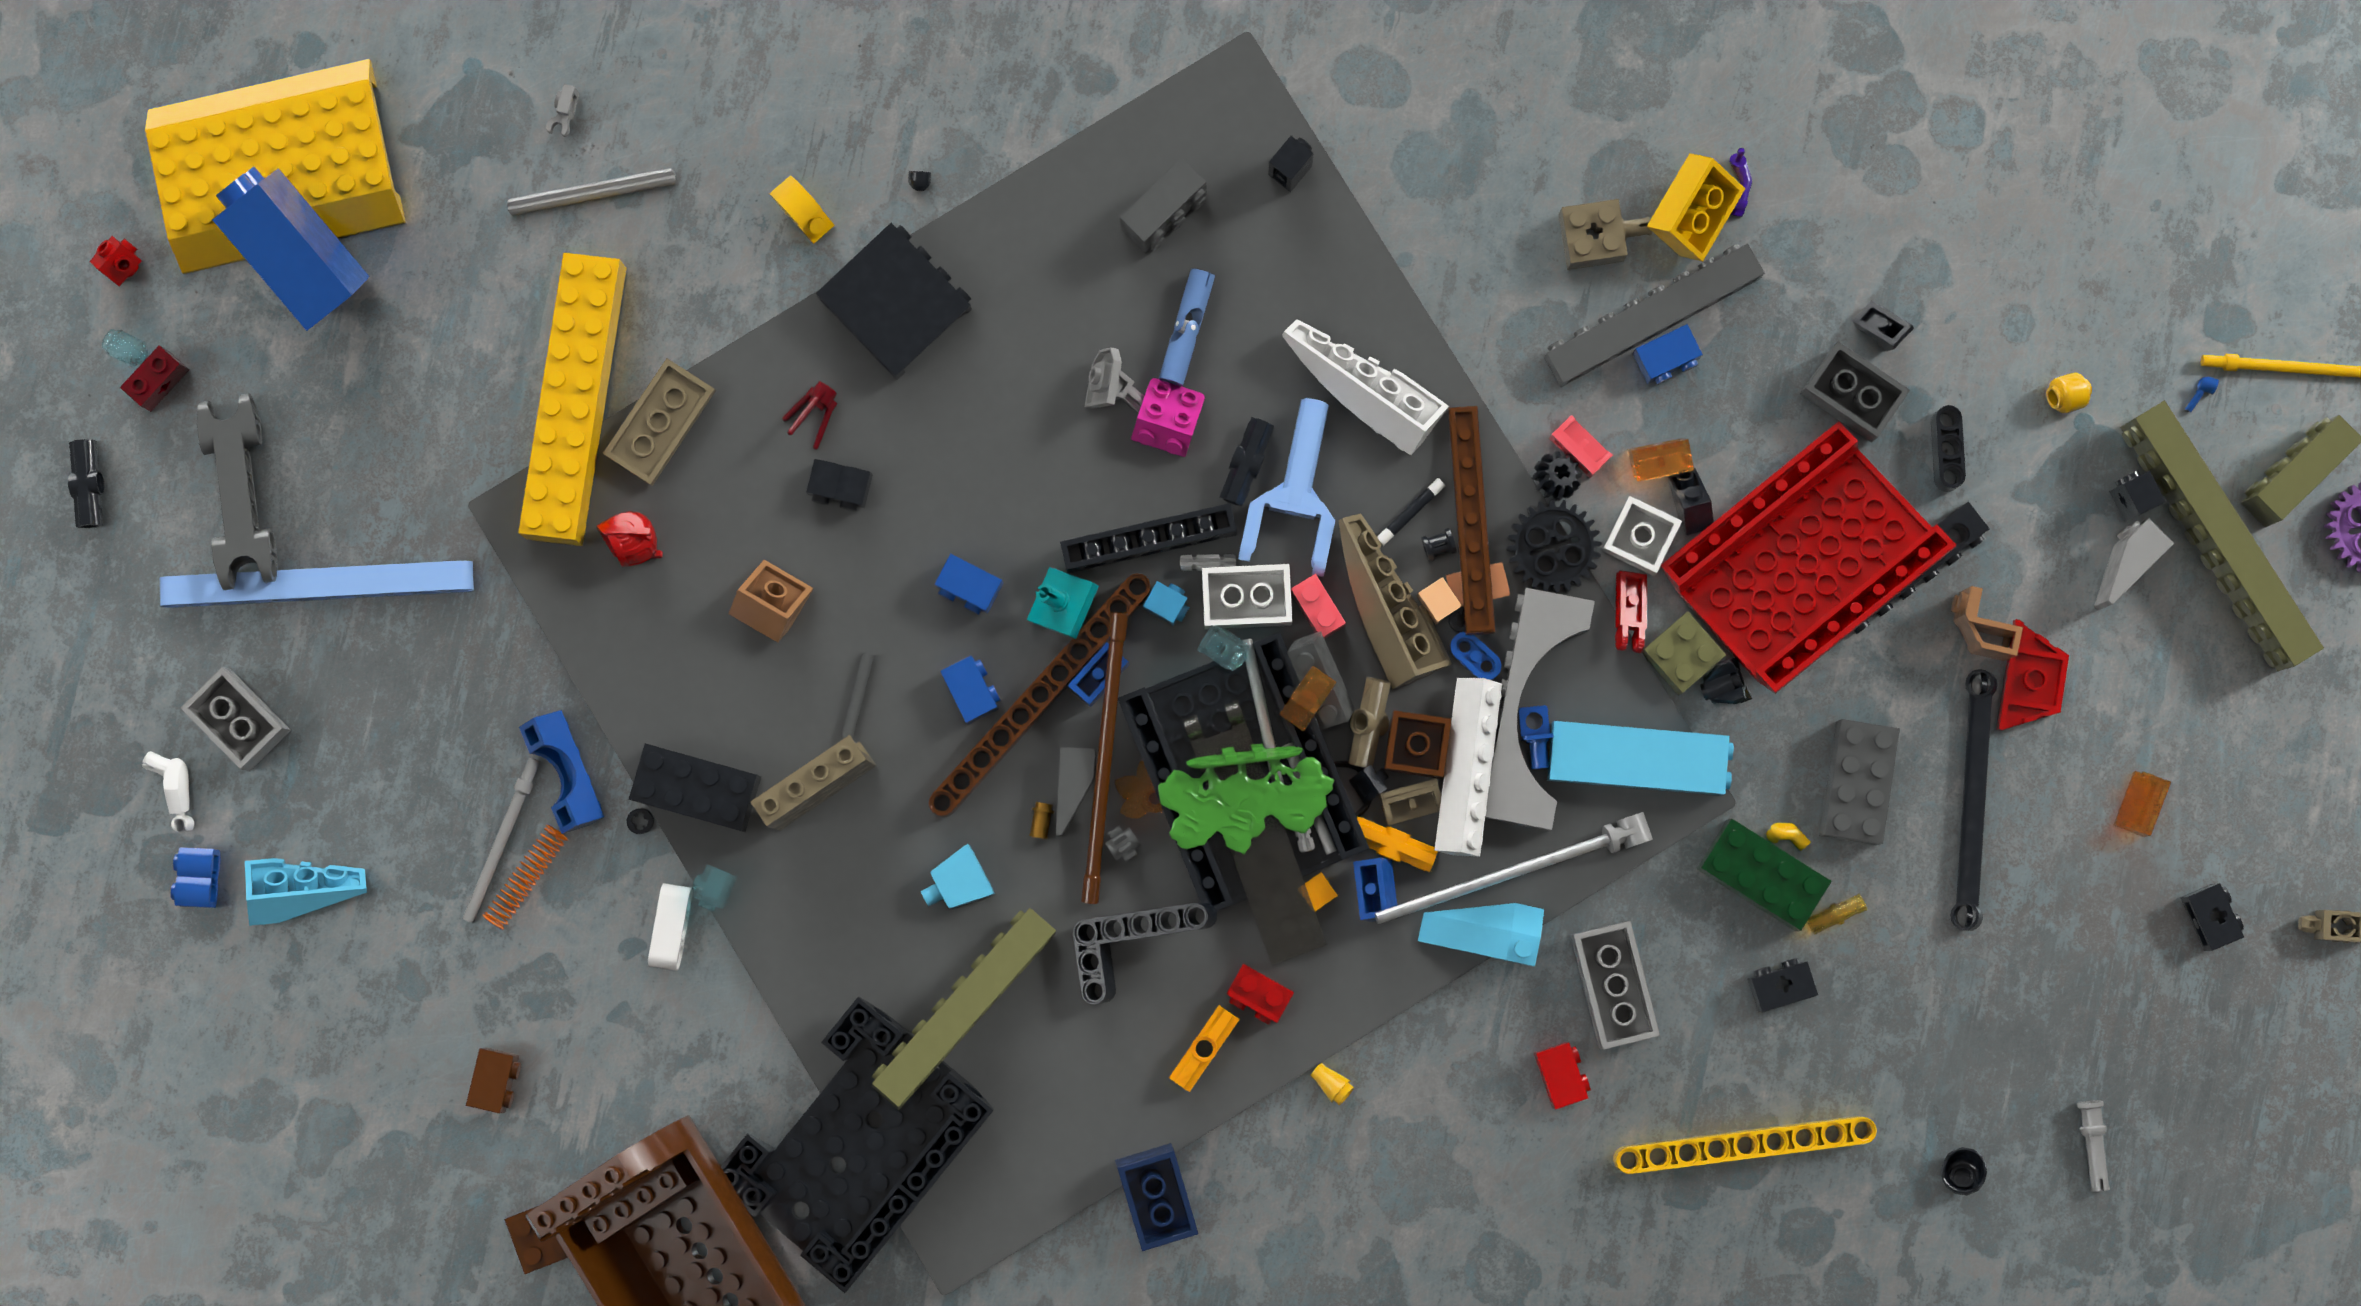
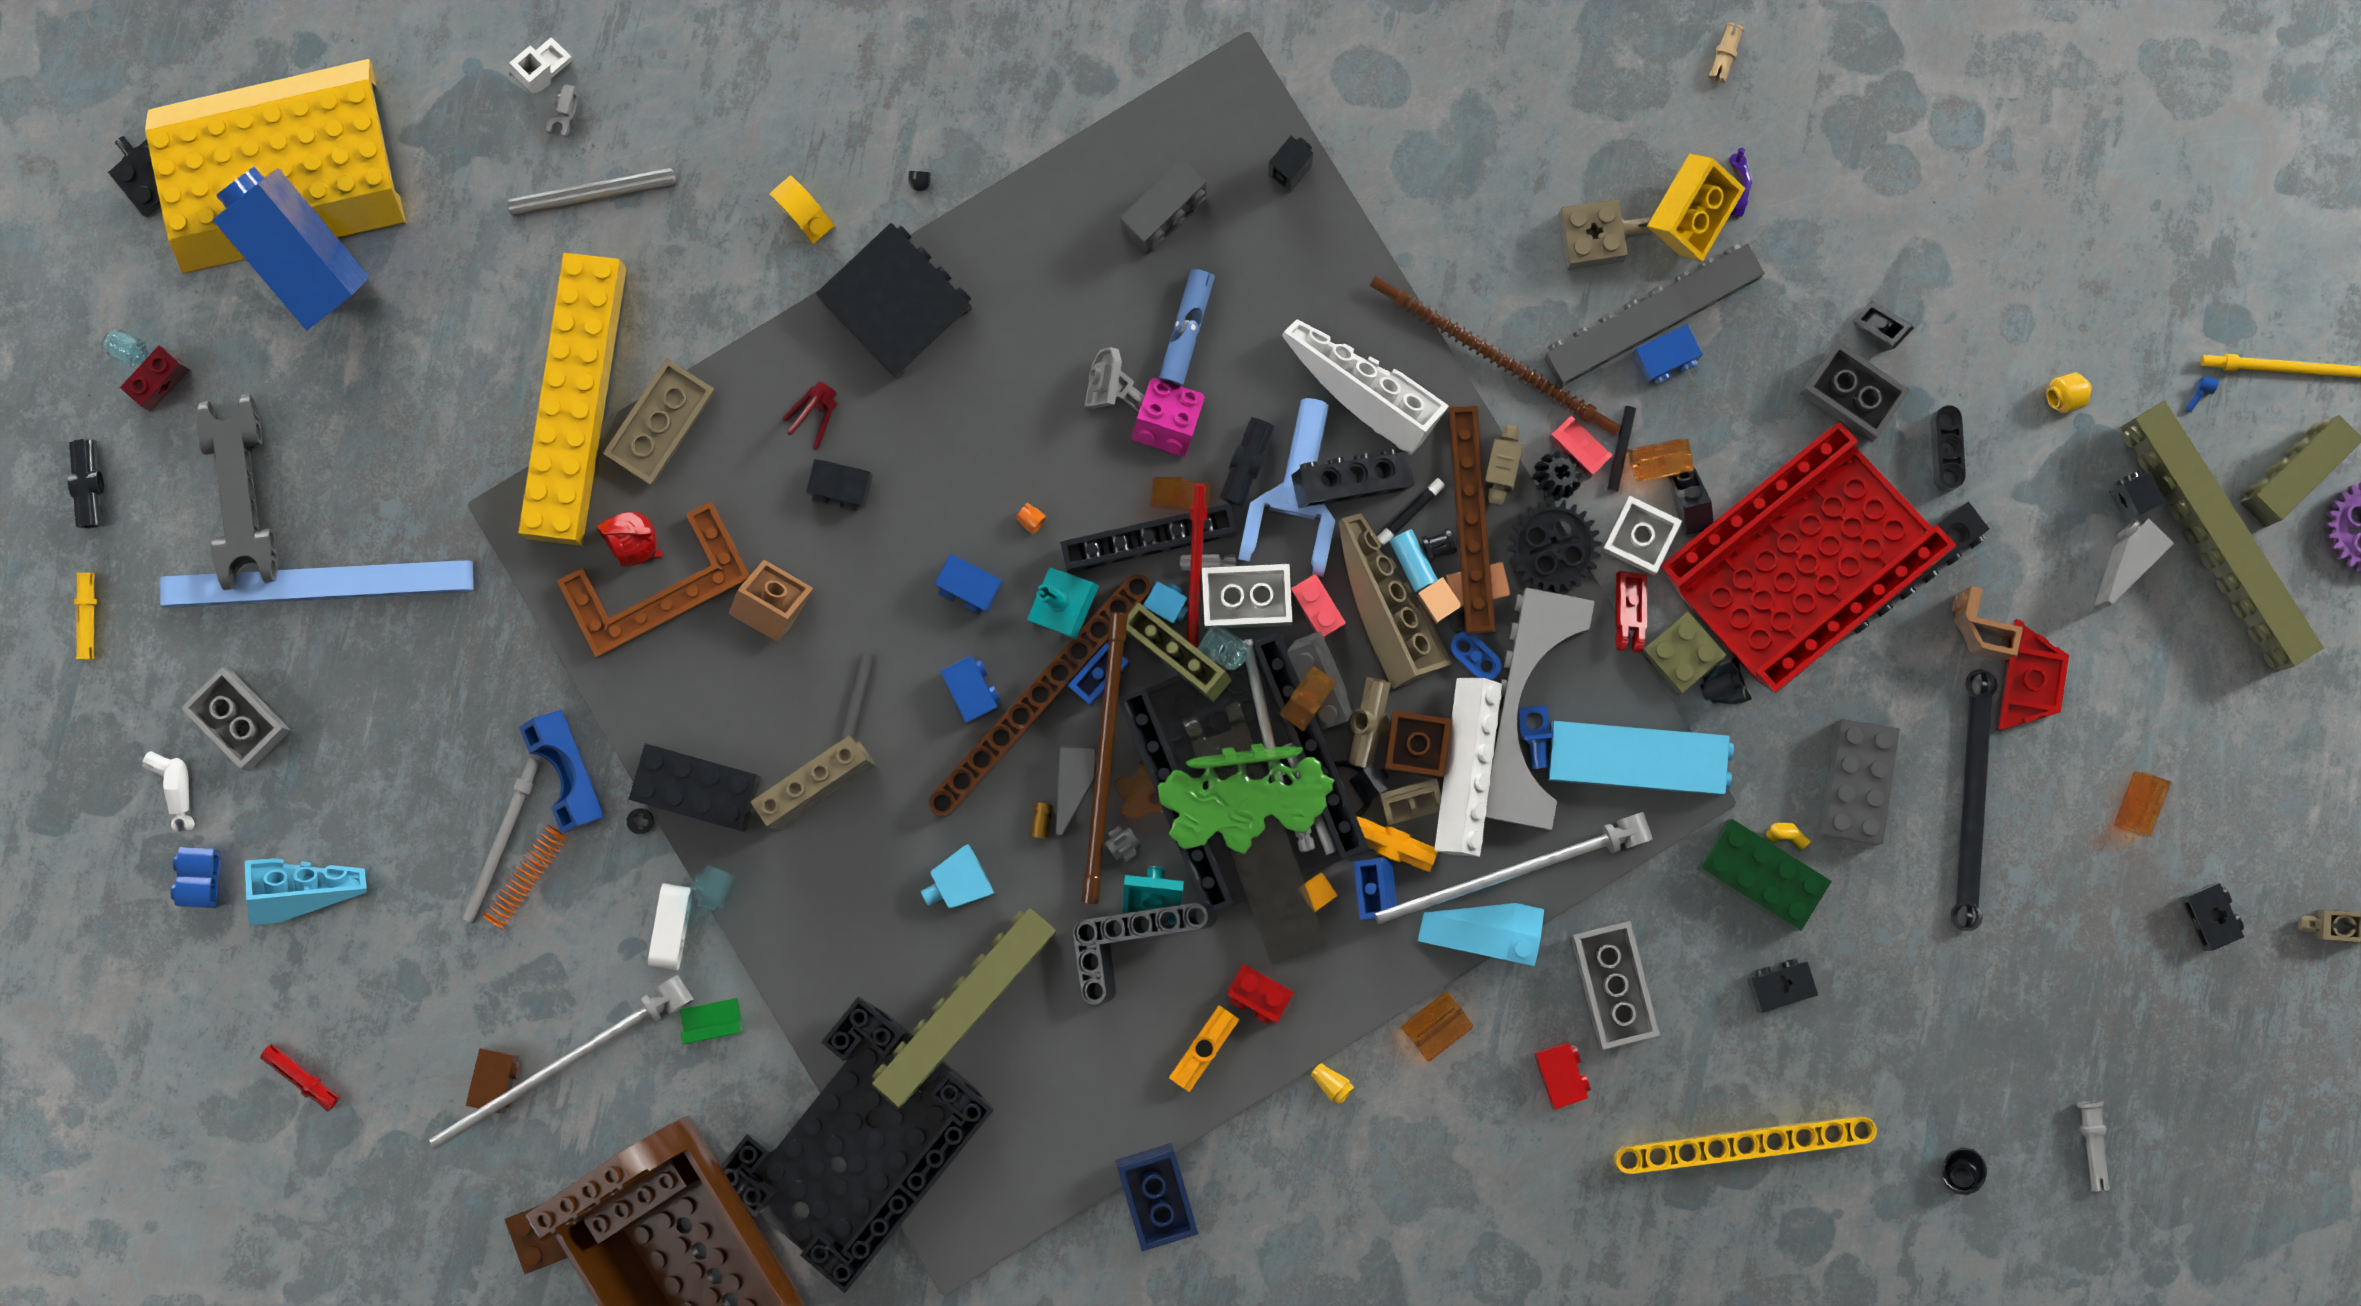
red brick [90,236,142,287] -> none
clear yellow pin [1807,893,1868,935] -> none
none -> yellow pin [73,573,97,660]
none -> black plate [108,136,161,217]
none -> red pin [260,1044,340,1112]
none -> flat silver piece [429,975,694,1149]
none -> white brick [509,37,571,93]
none -> dark orange plate [557,501,750,658]
none -> green panel [680,998,744,1044]
none -> orange hose [1015,503,1047,534]
none -> teal tile [1122,866,1184,924]
none -> olive brick [1126,602,1232,702]
none -> clear orange slope [1150,477,1211,511]
none -> red bar [1187,483,1208,649]
none -> black brick [1291,449,1415,508]
none -> reddish brown hose [1370,276,1621,435]
none -> medium azure piece [1389,529,1438,593]
none -> clear orange panel [1401,991,1474,1062]
none -> dark tan piece [1485,424,1523,506]
none -> black bar [1607,406,1636,492]
none -> tan pin [1708,22,1744,83]

